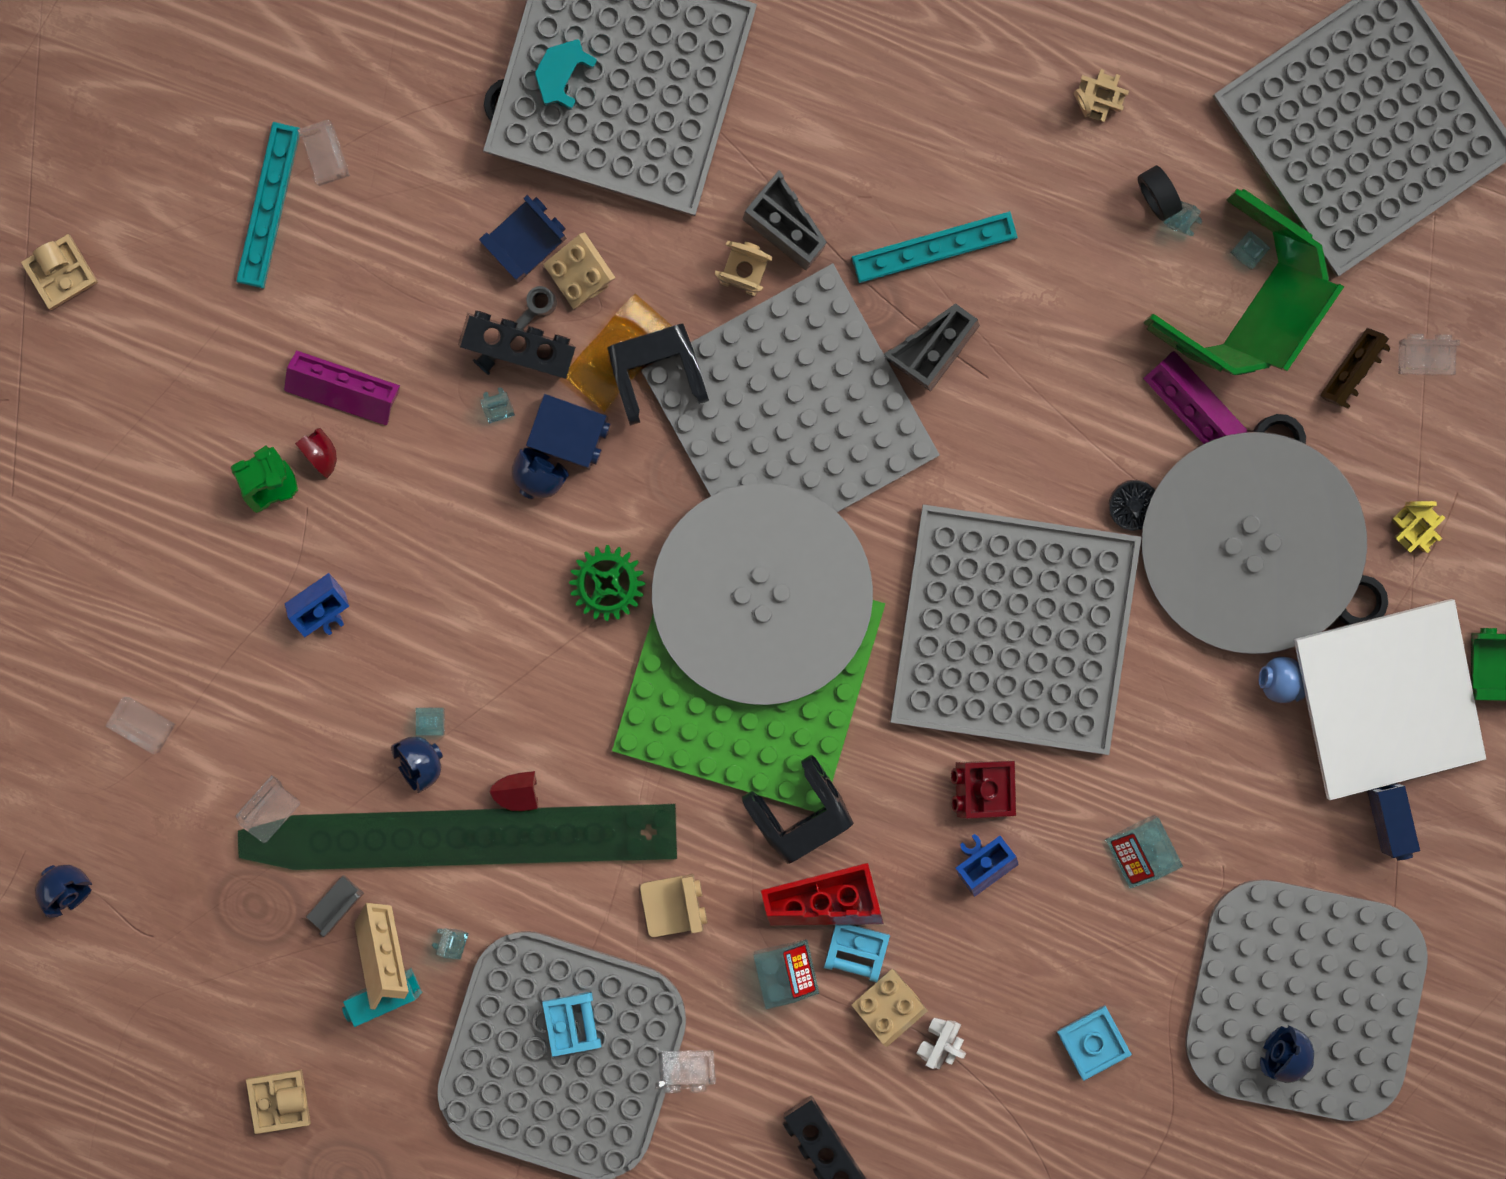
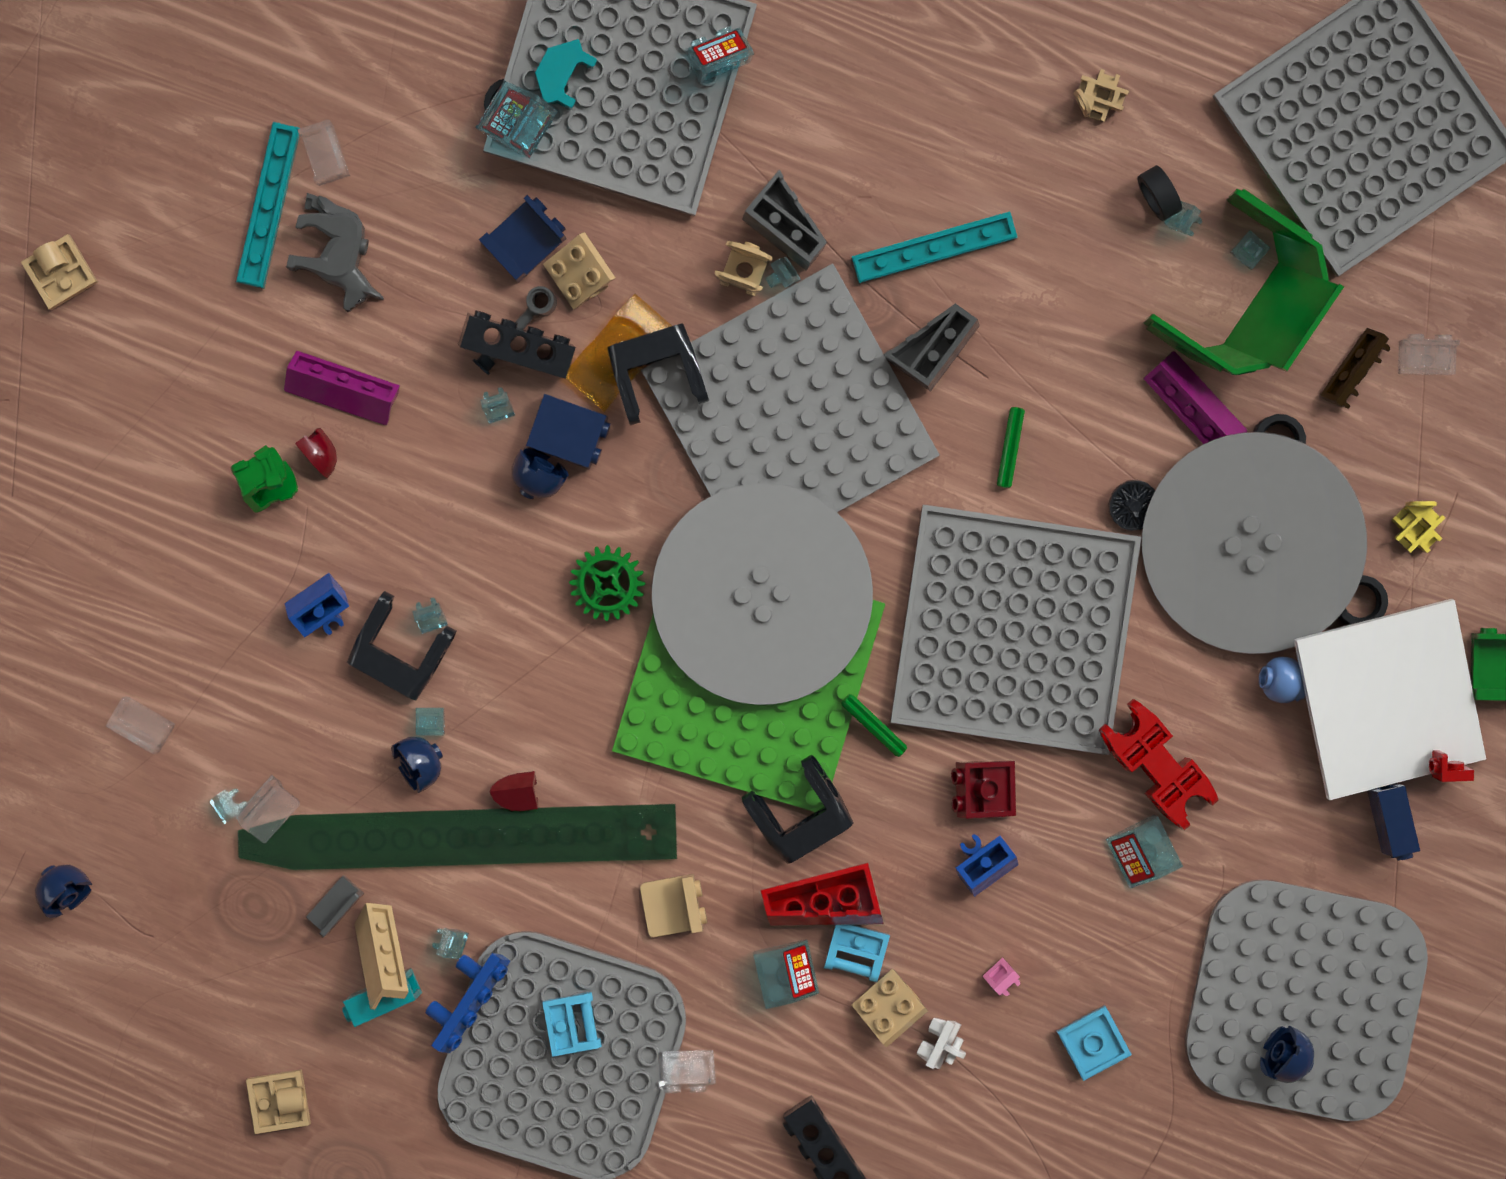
none -> clear light blue tile [210,789,247,824]
none -> dark grey animal [286,193,384,312]
none -> black connector [347,591,457,701]
none -> clear light blue tile [413,598,448,634]
none -> blue plate [425,953,510,1053]
none -> clear light blue slope [475,80,558,159]
none -> slope [686,26,754,83]
none -> clear light blue tile [765,257,801,288]
none -> green axle [841,694,907,757]
none -> bright pink tile [983,957,1020,996]
none -> green axle [997,407,1025,488]
none -> red piece [1099,699,1219,831]
none -> red bracket [1429,750,1474,782]

